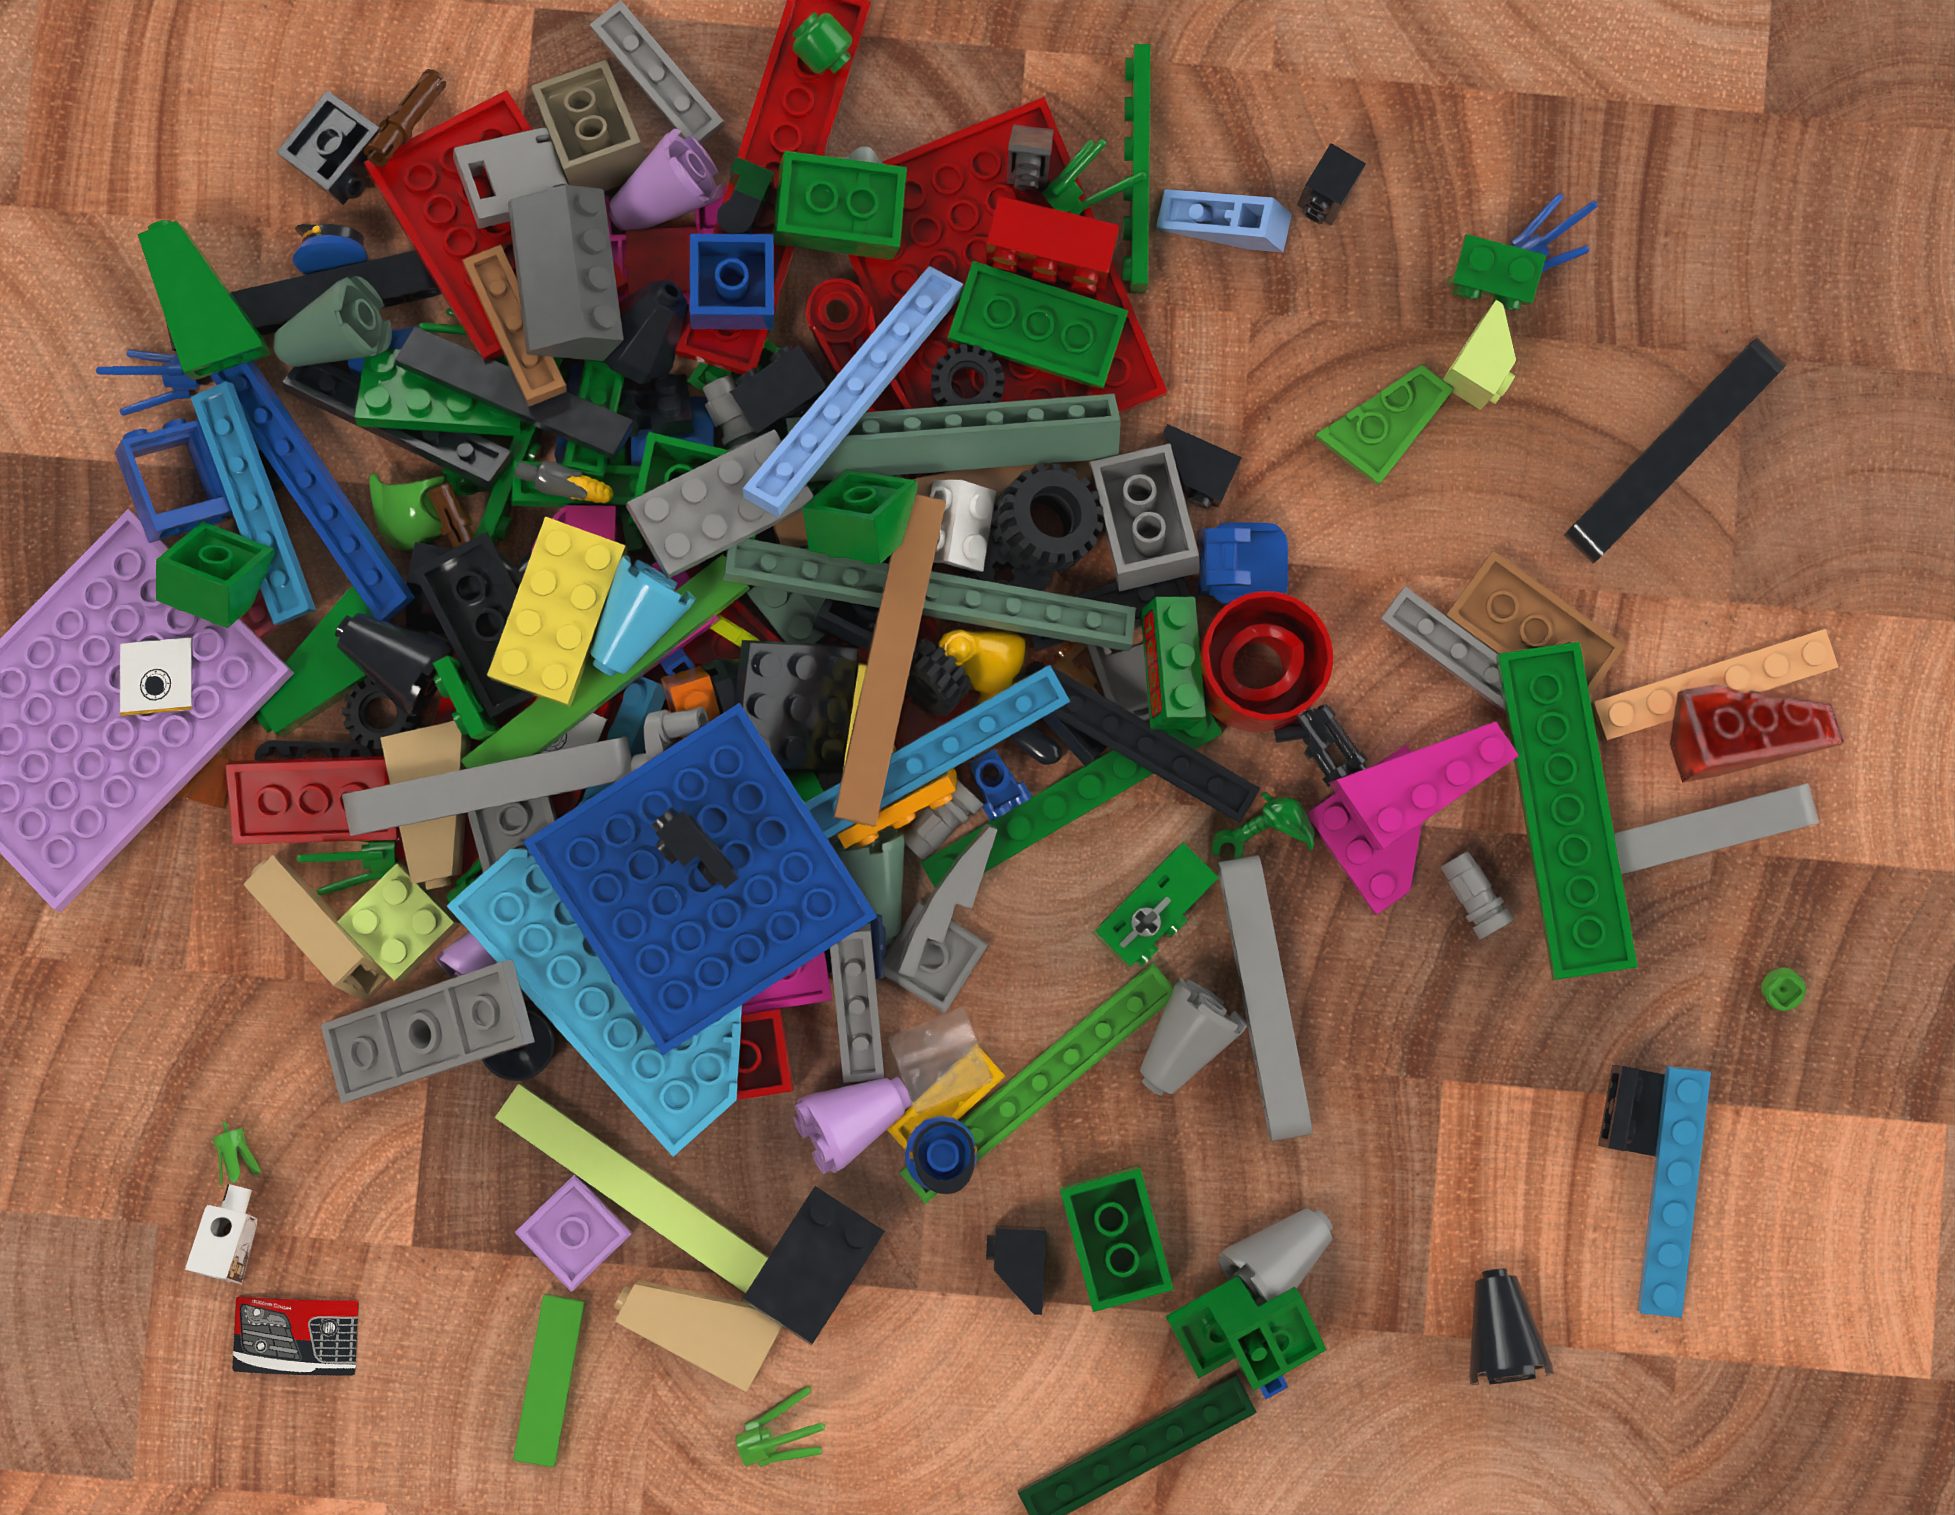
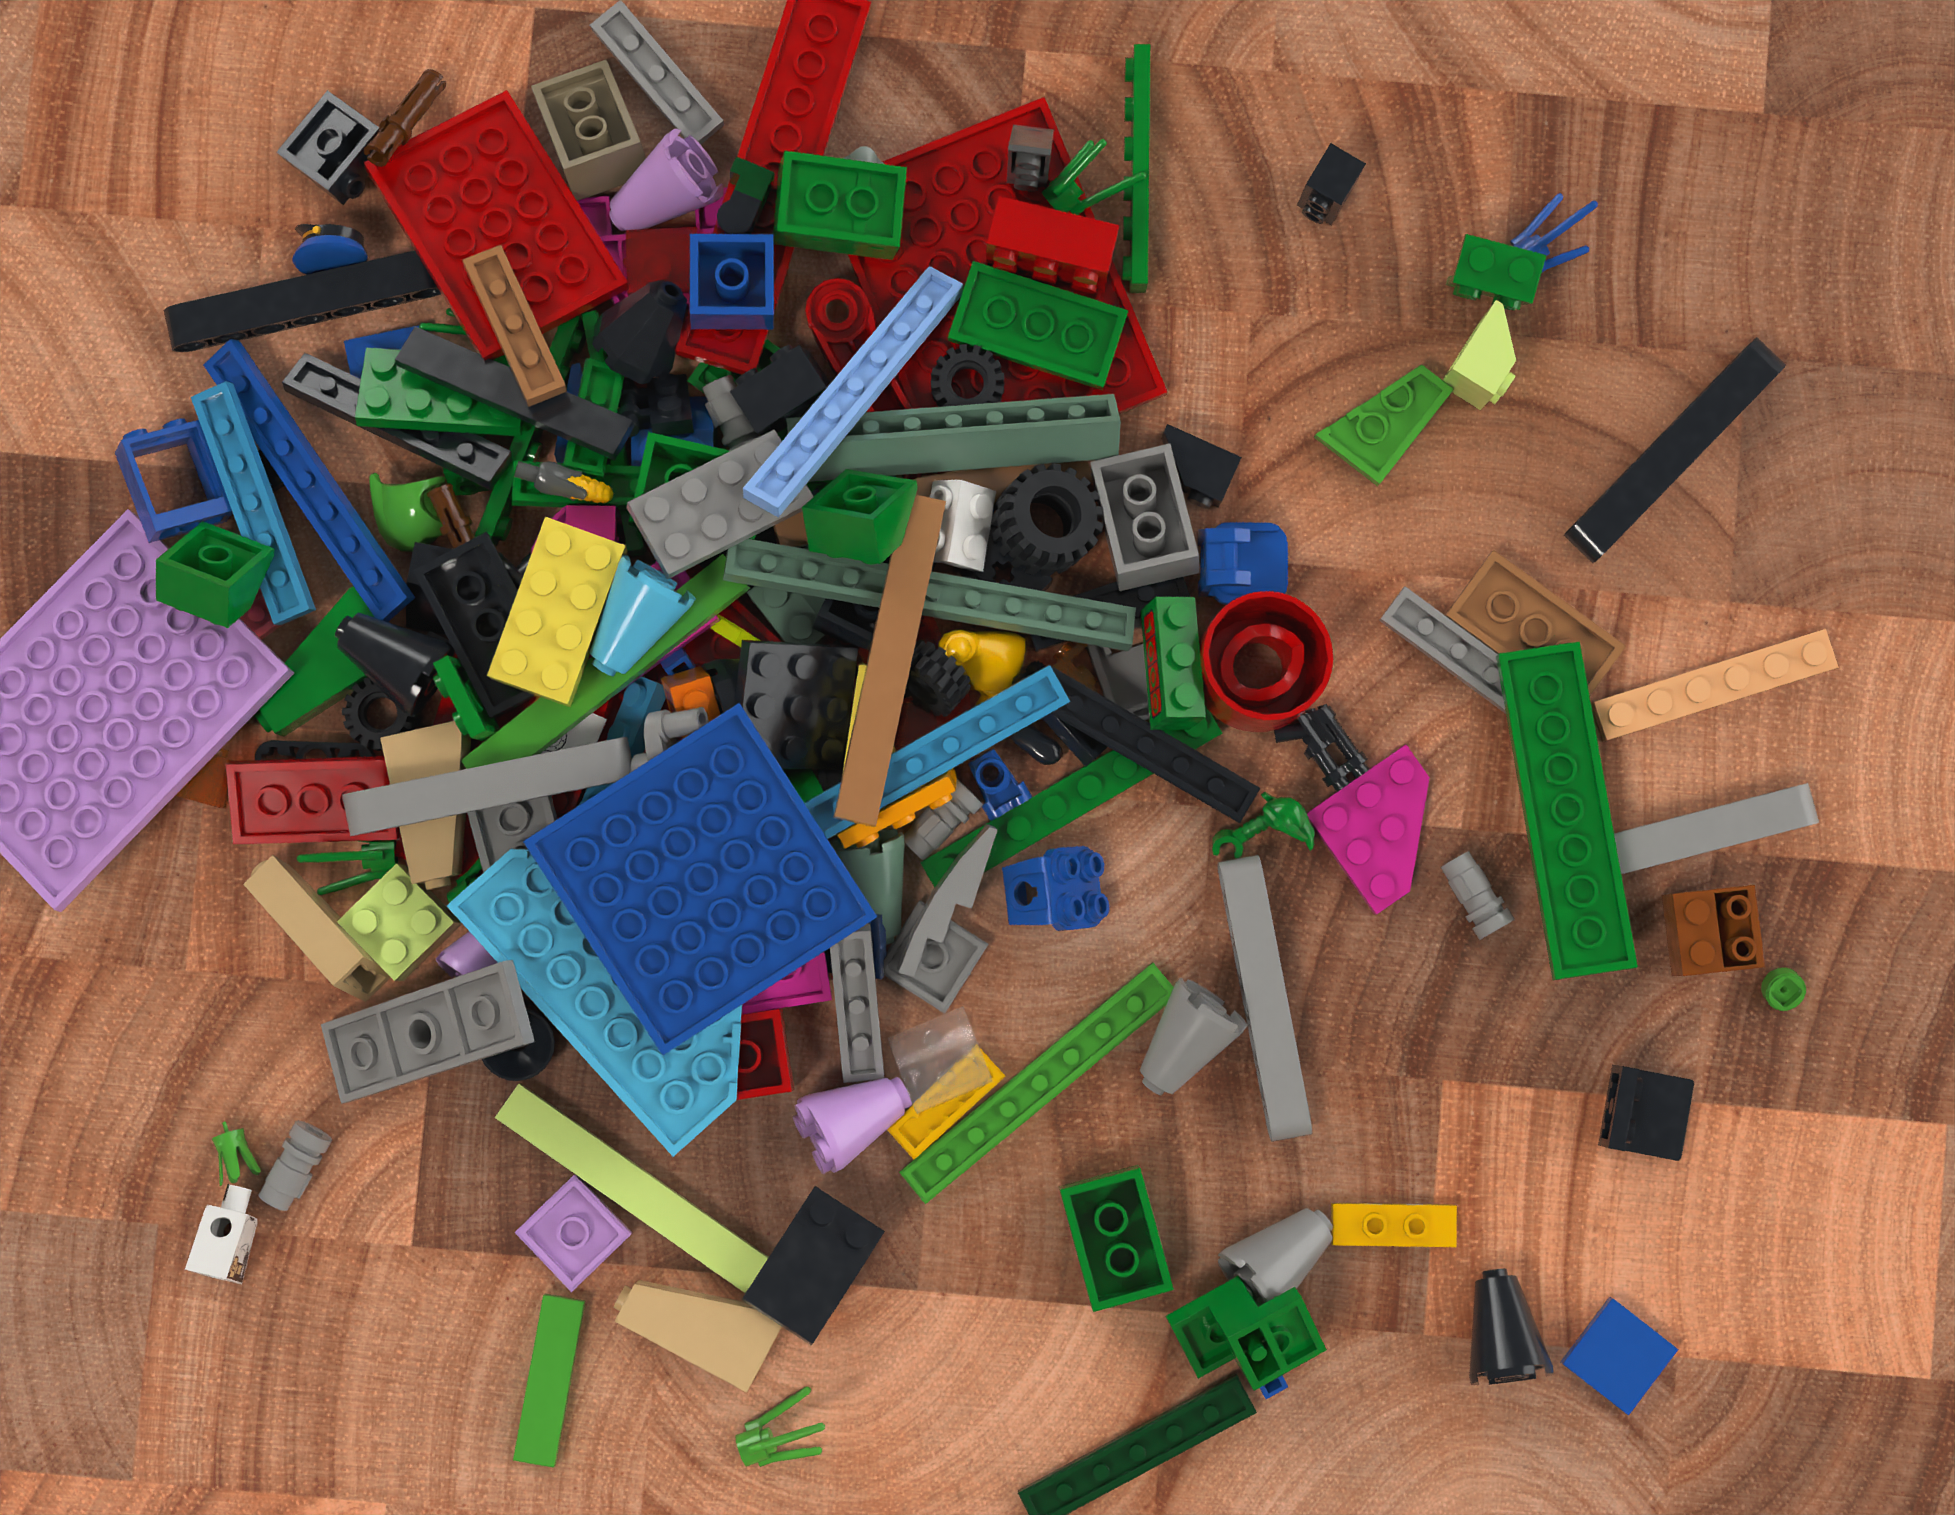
blue plant [96,350,200,416] -> none
white sticker [120,637,191,716] -> none
green slope [137,220,271,381] -> none
sticker [232,1297,359,1376] -> none
sand green cone [273,276,392,367] -> none
light grey container [453,128,568,229] -> none
dark grey slope [508,185,624,361] -> none
black plate [651,807,739,889] -> none
green head [792,12,852,74] -> none
blue piece [905,1116,977,1194] -> none
black slope [986,1225,1046,1315] -> none
green piece [1092,842,1219,967] -> none
light blue slope [1156,189,1292,253] -> none
dark pink wedge [1328,722,1519,850] -> none
dark azure plate [1637,1066,1711,1318] -> none
clear red wedge [1670,684,1844,783] -> none
none -> light grey axle [258,1120,332,1211]
none -> blue piece [1002,846,1109,931]
none -> yellow plate [1331,1203,1457,1247]
none -> blue tile [1560,1297,1679,1415]
none -> dark orange slope [1661,885,1765,976]

